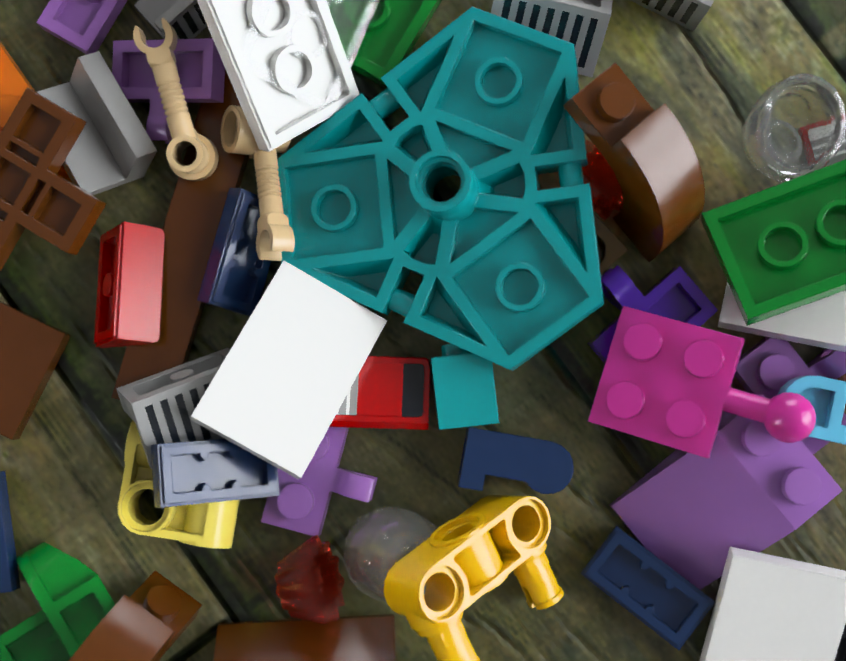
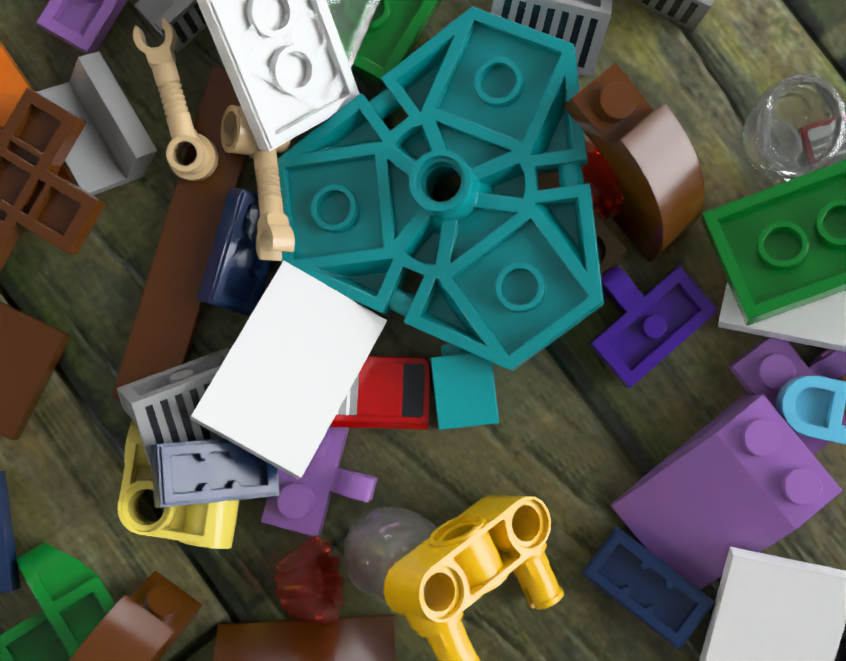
slope [94,221,165,348] -> none
medium lavender plate [112,38,225,144] -> none
dark blue leg [457,427,574,494] -> none
dark pink plate [588,306,816,459] -> none

